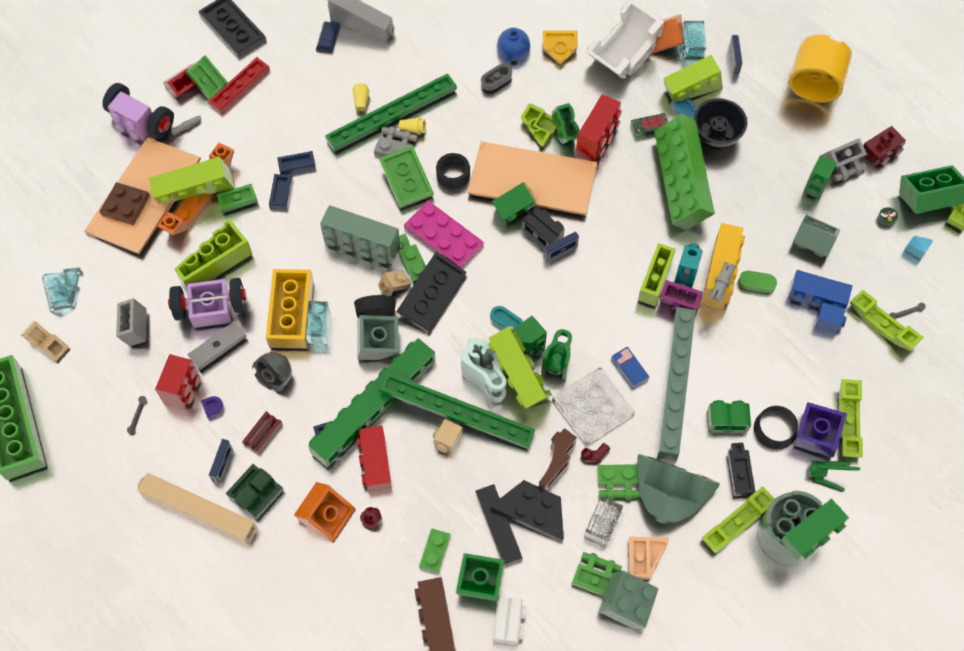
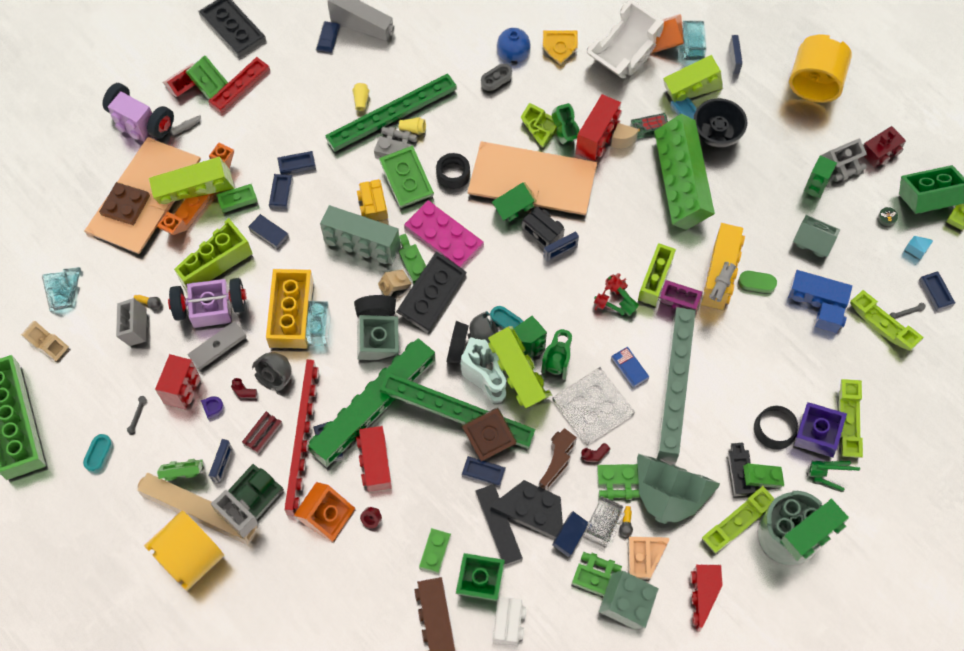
tan brick [432,419,463,454] -> none
teal torso [674,243,703,288] -> none
green brick [708,400,751,432] -> none
none -> teal tile [83,434,113,473]
none -> piece [133,295,162,309]
none -> yellow brick [143,510,225,591]
none -> bright green plate [157,458,204,481]
none -> light grey brick [211,489,258,538]
none -> dark red arm [231,378,257,398]
none -> dark blue tile [248,214,289,249]
none -> red plate [284,359,319,516]
none -> yellow brick [357,179,388,221]
none -> black tyre [446,320,469,363]
none -> dark blue tile [461,456,506,488]
none -> reddish brown plate [462,407,517,461]
none -> dark grey cylinder [467,311,499,343]
none -> dark blue tile [552,511,589,557]
none -> plant [593,273,639,316]
none -> tan brick [611,123,639,149]
none -> piece [619,506,633,537]
none -> red slope [690,564,723,632]
none -> bright green plate [743,463,785,488]
none -> dark blue tile [919,271,955,311]

